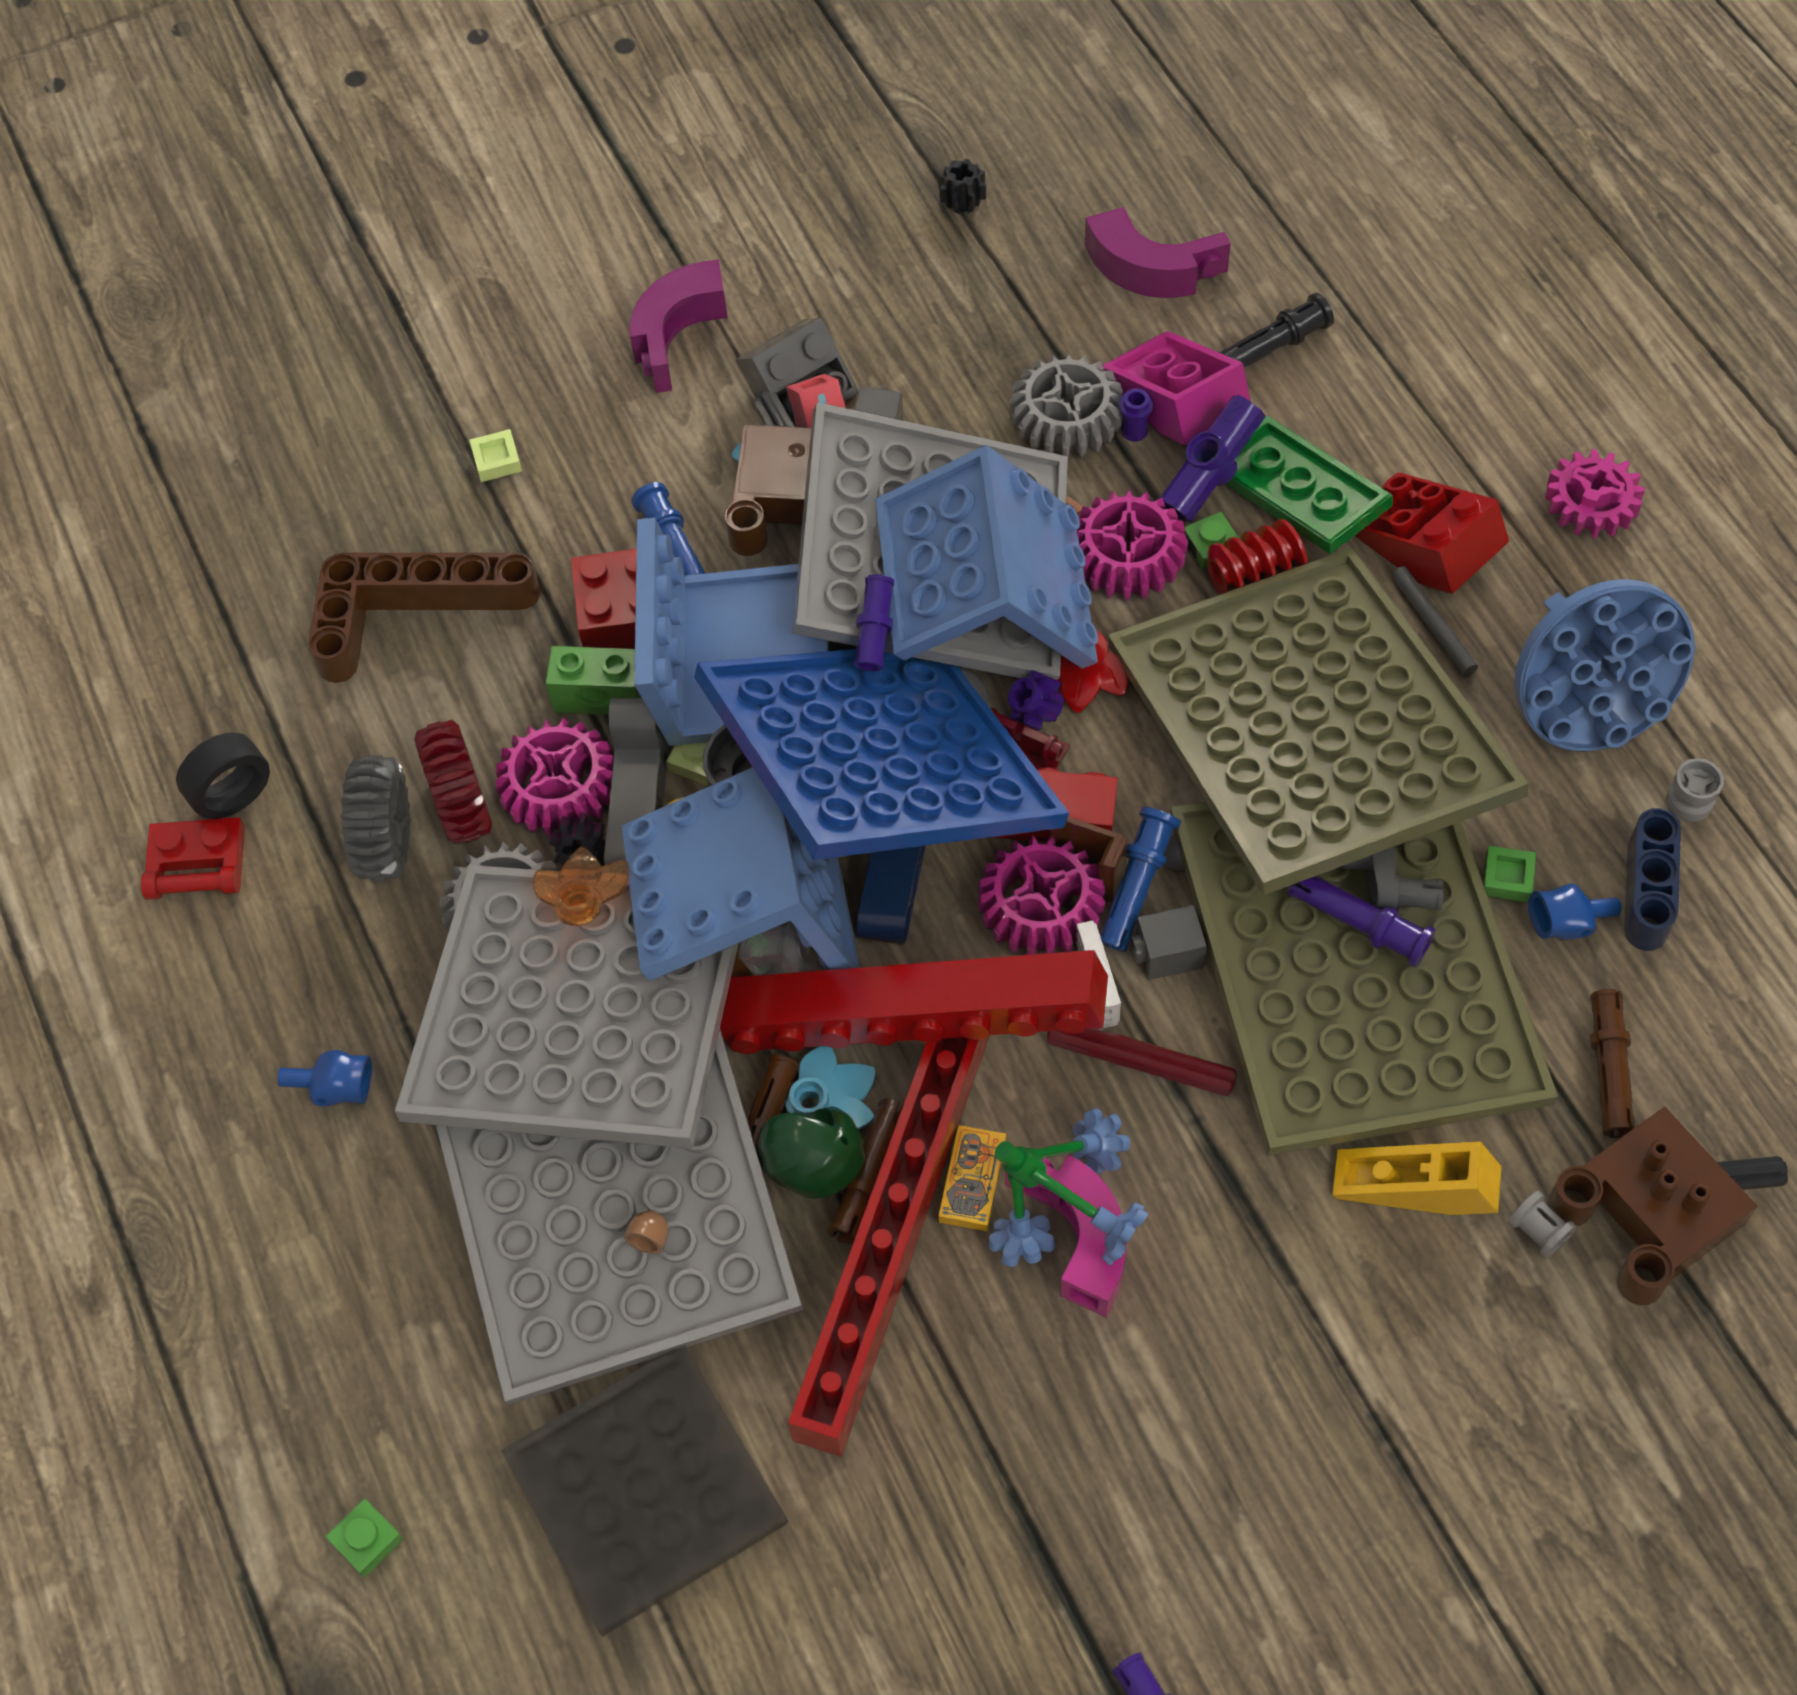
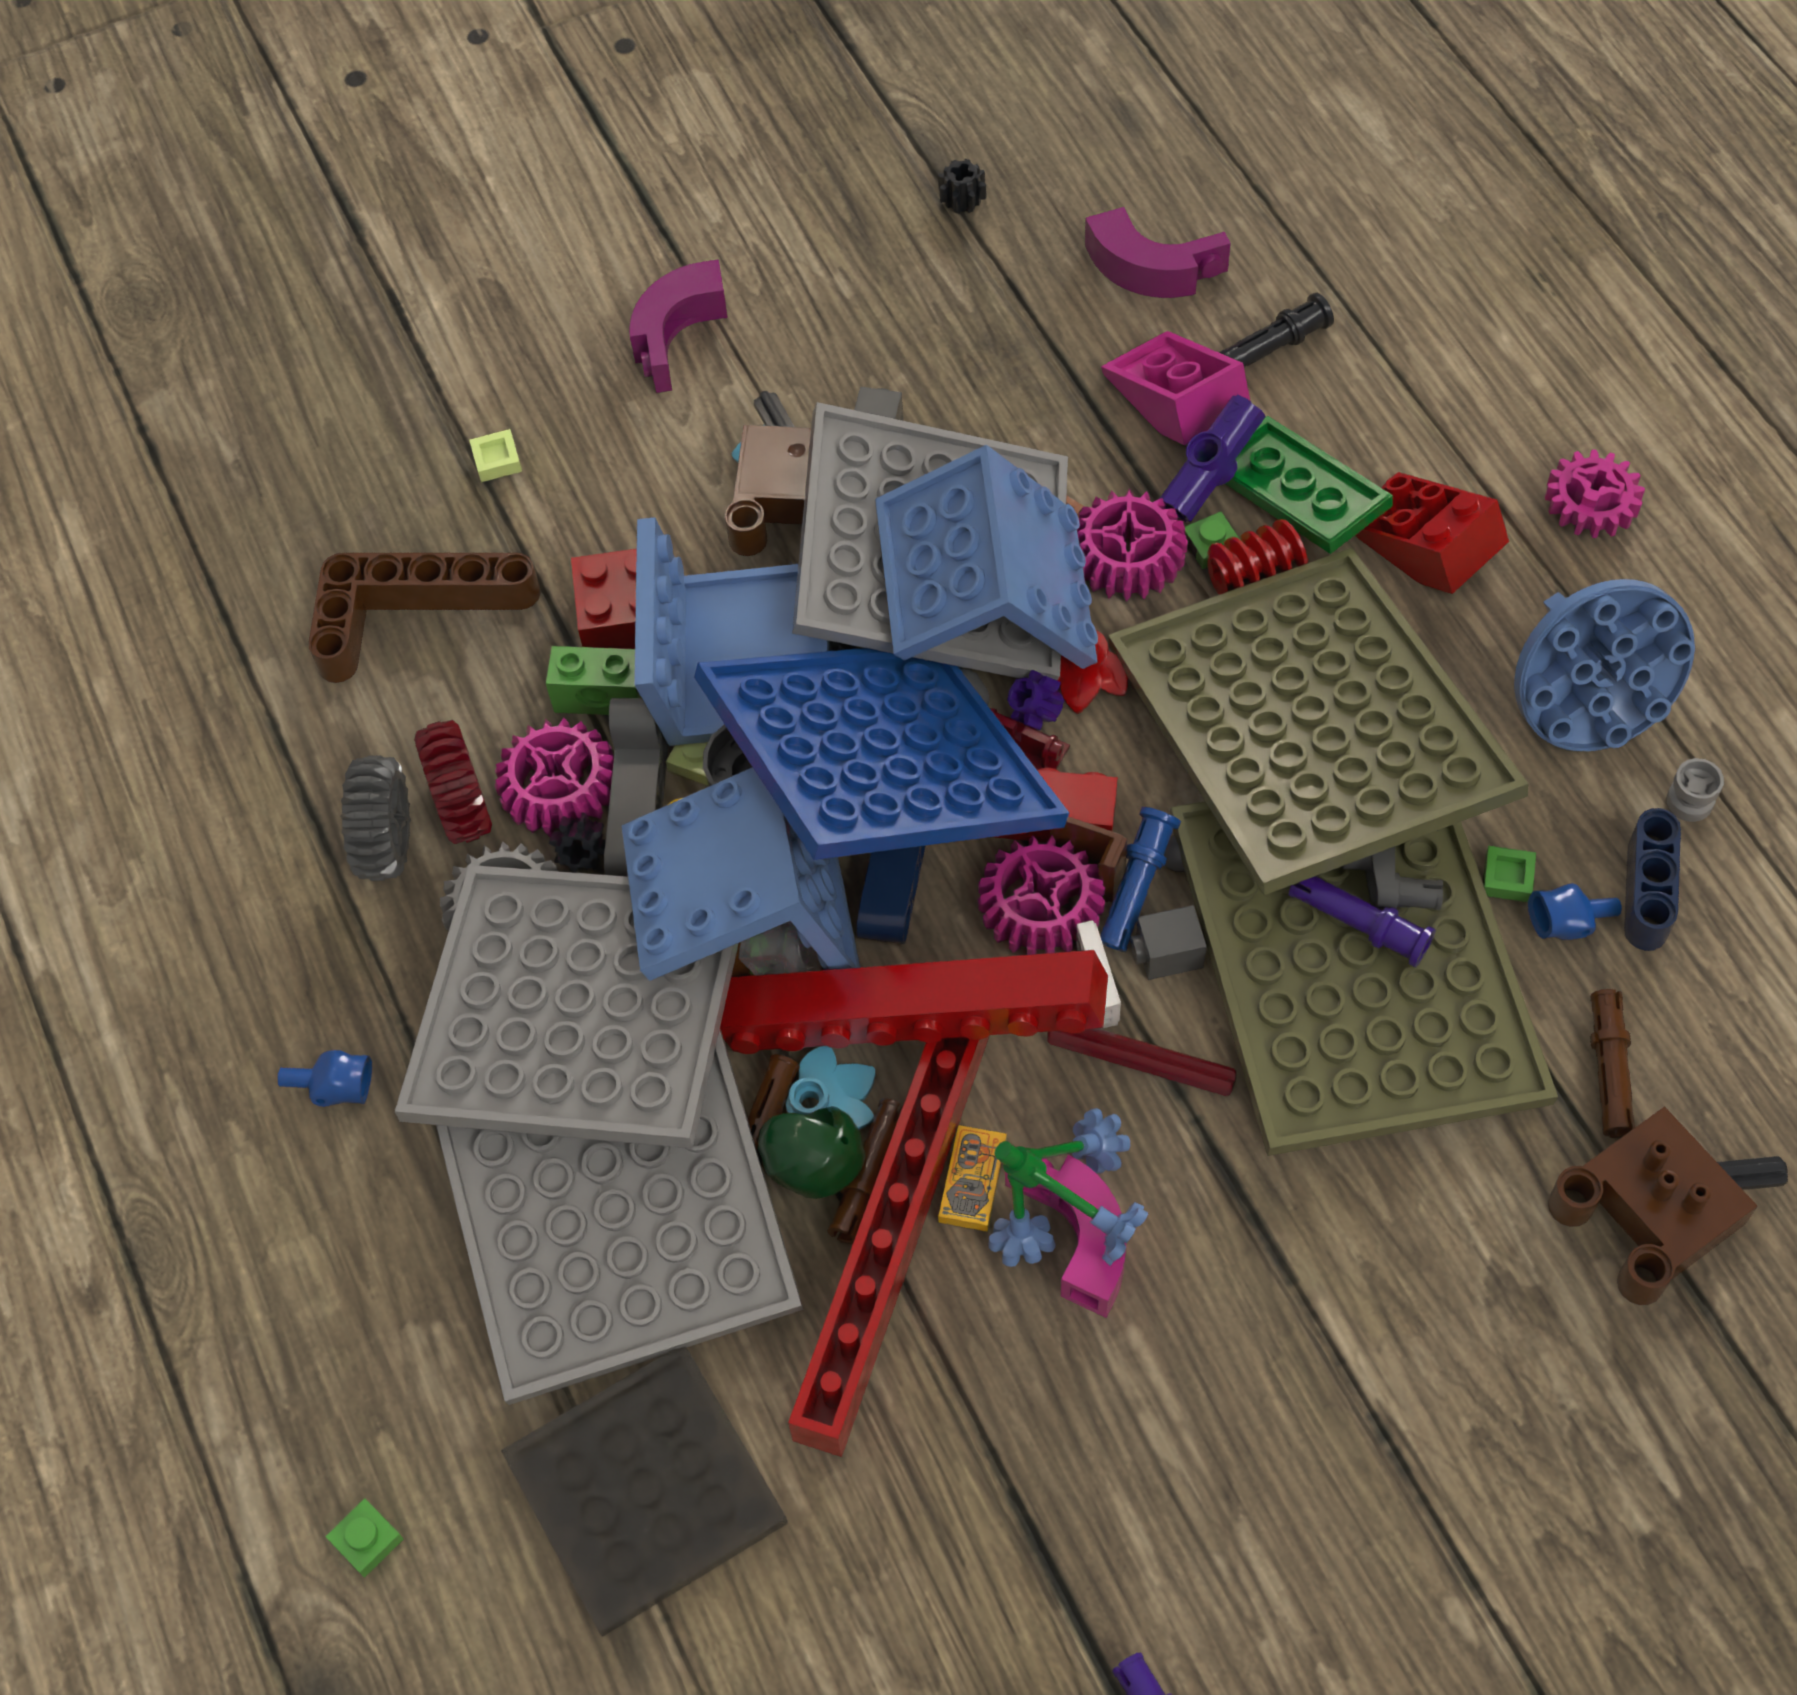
red plate [141,817,245,900] -> none
black tyre [176,732,270,819] -> none
clear orange plate [533,847,630,926] -> none
medium nougat hinge [624,1210,669,1254] -> none
blue pin [631,482,706,576] -> none
dark grey slope [735,318,859,427] -> none
coral brick [786,374,845,428] -> none
dark purple pin [854,574,895,672] -> none
light grey gear [1010,353,1123,459] -> none
dark purple pin [1119,388,1153,442] -> none
yellow slope [1332,1141,1502,1215] -> none
dark grey bar [1392,566,1478,677] -> none
light grey bush [1507,1191,1578,1259] -> none

